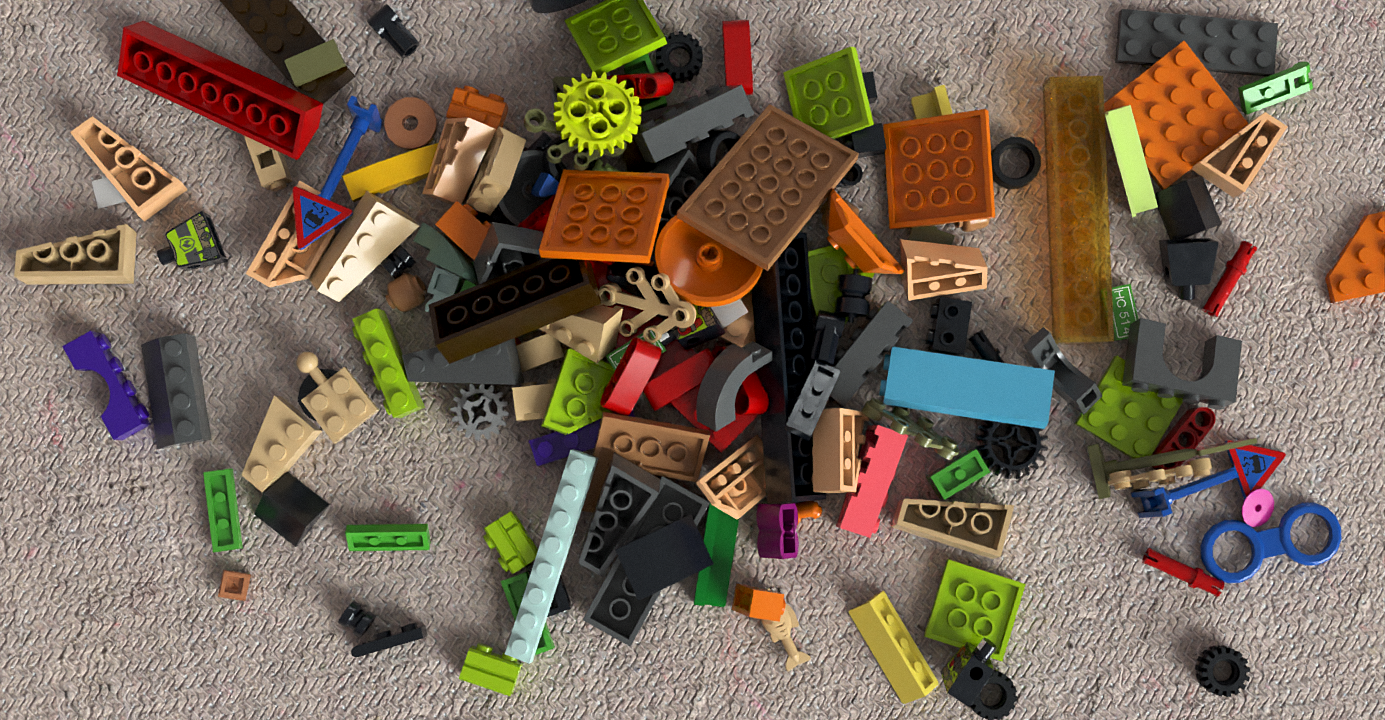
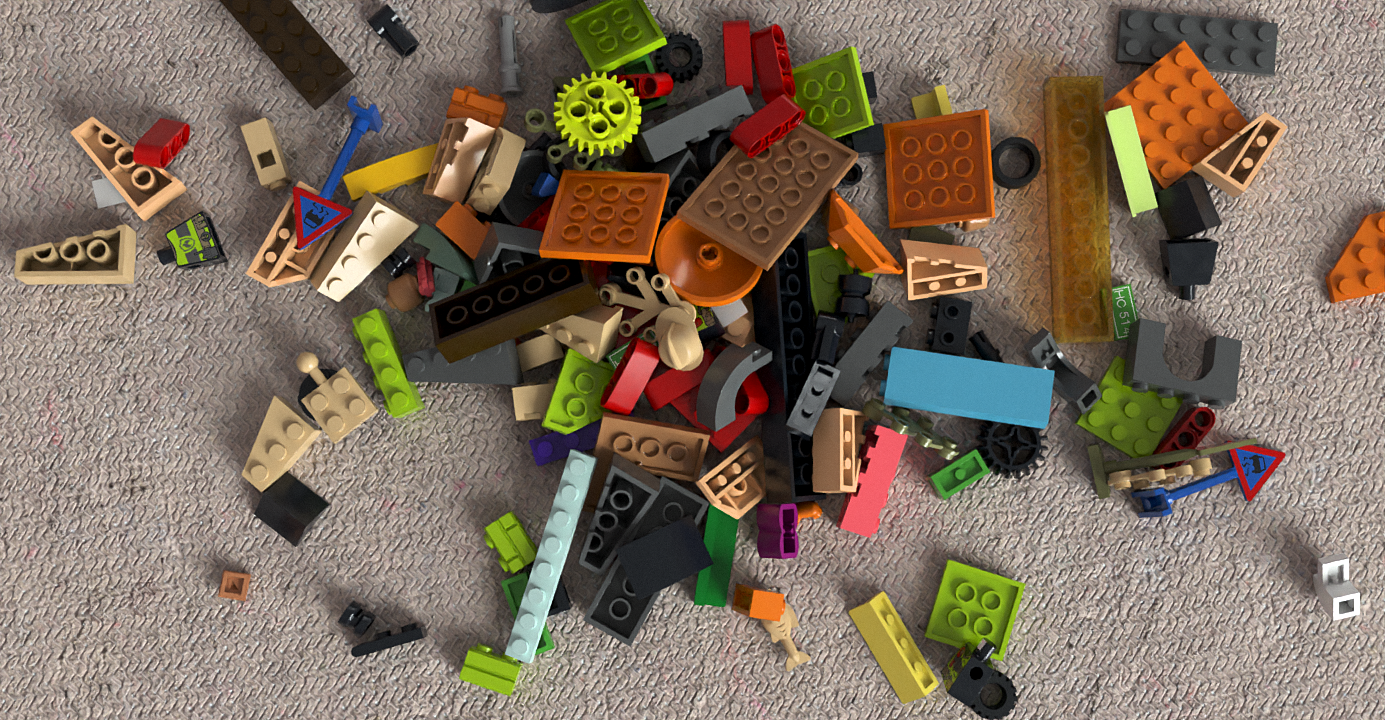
dark purple arch [62,330,151,440] -> none
red slope [117,21,324,160] -> none
dark grey slope [141,333,212,449] -> none
bright green plate [203,469,243,553] -> none
olive tile [284,39,346,87] -> none
bright green plate [345,524,431,551] -> none
nougat tile [384,97,438,150] -> none
light grey gear [451,384,510,441] -> none
tan wedge [891,499,1014,559] -> none
red pin [1142,547,1225,597] -> none
black tyre [1195,645,1250,697] -> none
blue bar [1200,502,1342,583] -> none
red pin [1202,241,1257,317] -> none
plate [1238,61,1313,114] -> none
piece [1241,488,1274,527] -> none
none -> red beam [133,118,190,169]
none -> coral axle [416,257,435,297]
none -> light grey pin [498,15,523,98]
none -> tan piece [655,307,704,371]
none -> red beam [730,94,806,158]
none -> red beam [750,24,796,104]
none -> white brick [1313,553,1360,621]

